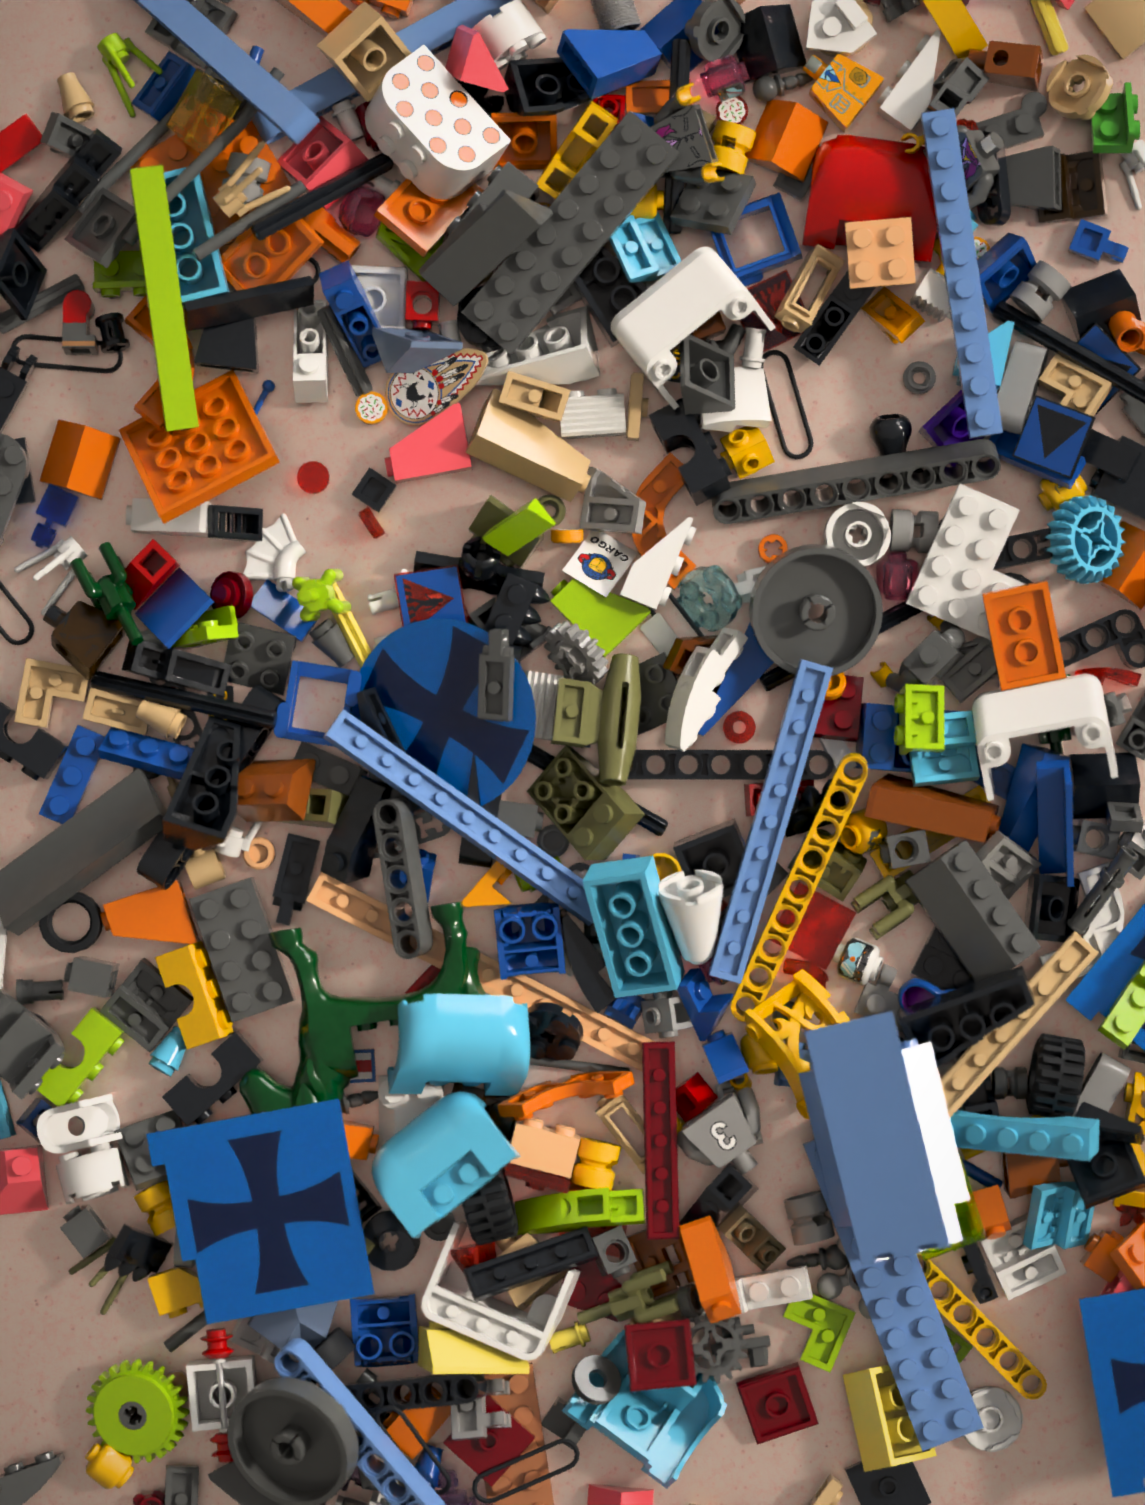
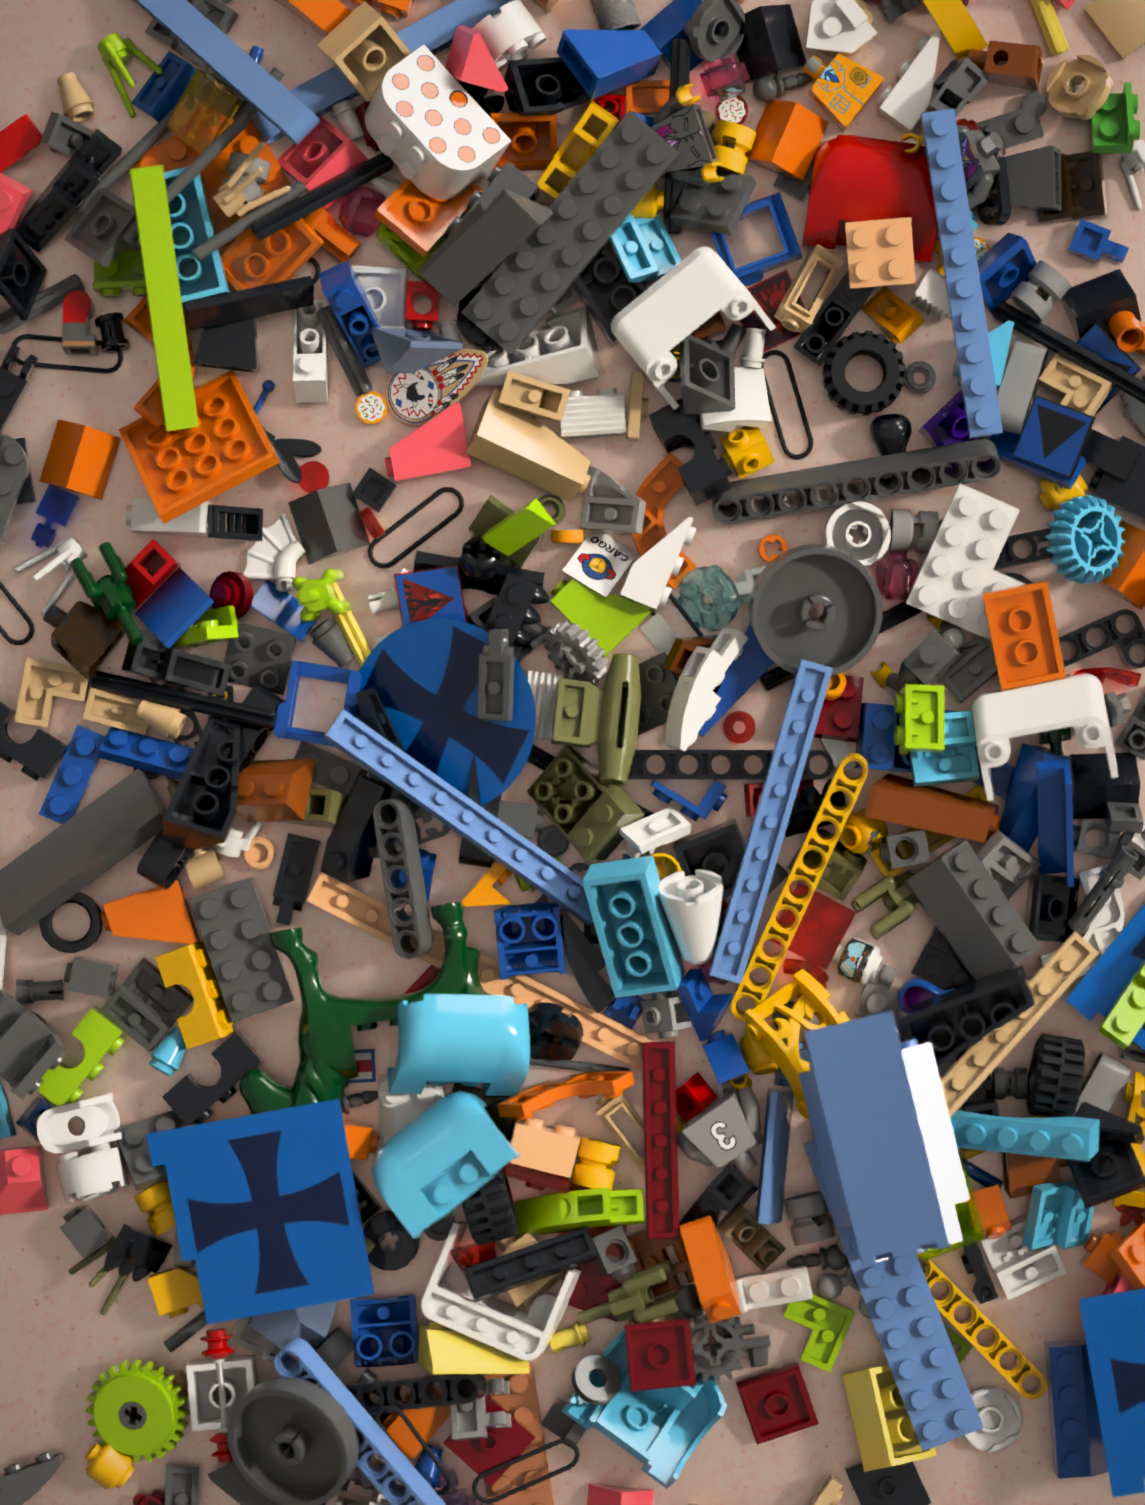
none -> black piece [262,426,322,484]
none -> dark grey slope [288,482,370,564]
none -> black piece [368,487,464,568]
none -> white plate [619,806,691,858]
none -> blue bracket [650,780,728,821]
none -> medium blue slope [755,1088,794,1224]
none -> black tyre [822,330,906,416]
none -> blue slope [1044,1340,1108,1479]

